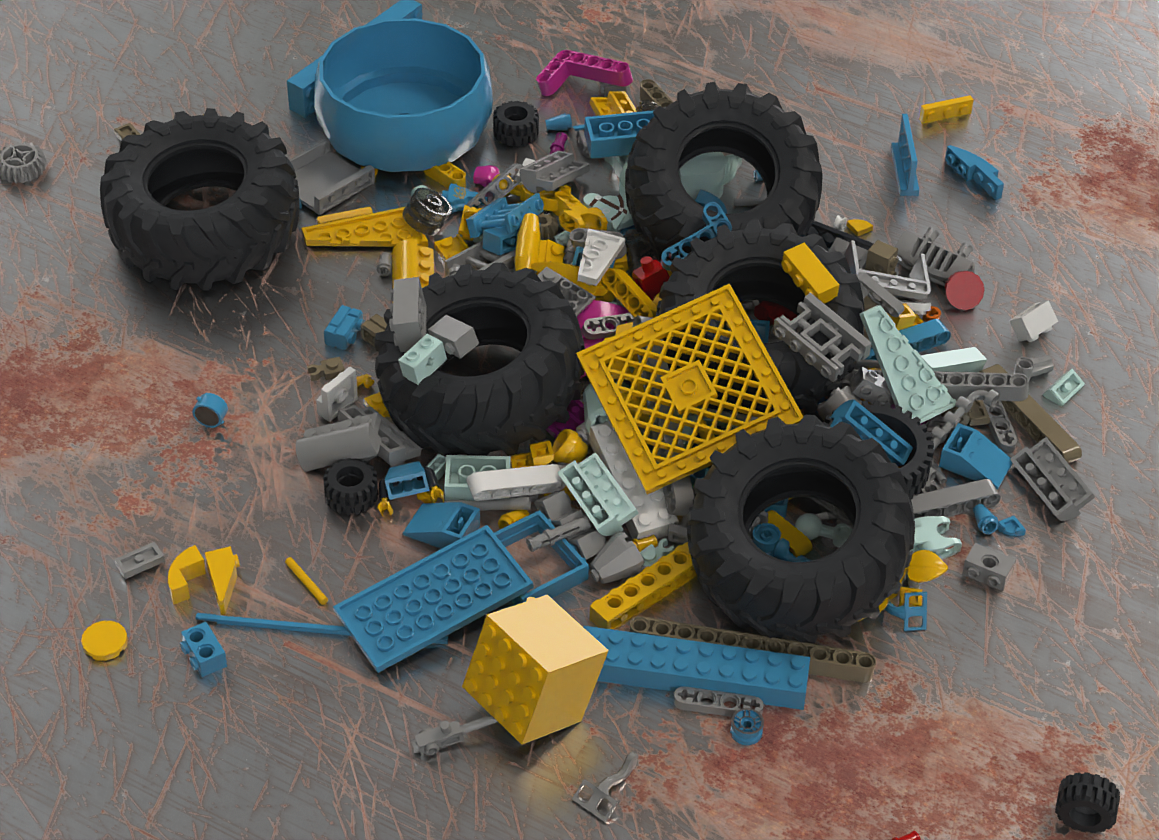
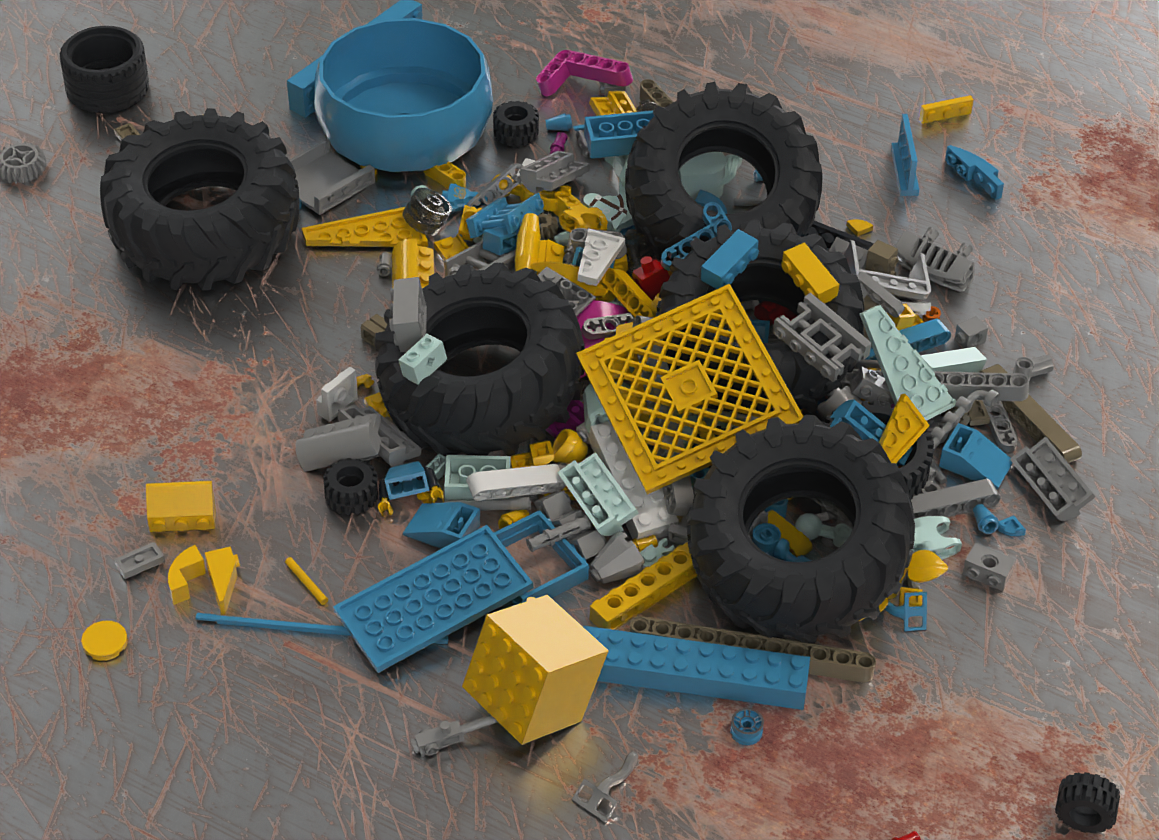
dark azure brick [180,622,227,677] -> none
dark azure piece [192,393,228,428] -> none
dark tan plate [307,357,345,381] -> none
yellow axle [317,206,373,224] -> none
dark azure brick [324,305,365,350] -> none
light grey brick [428,315,479,358] -> none
dark pink piece [473,165,500,187] -> none
light grey beam [674,687,764,717] -> none
white bush [833,215,847,232] -> none
red tile [945,271,985,310] -> none
white brick [1009,300,1058,342] -> none
light aqua slope [1042,369,1085,406] -> none
none -> black tyre [59,26,149,113]
none -> yellow slope [146,481,216,532]
none -> dark azure brick [701,229,759,289]
none -> yellow wing [879,394,930,463]
none -> light grey brick [954,316,988,349]

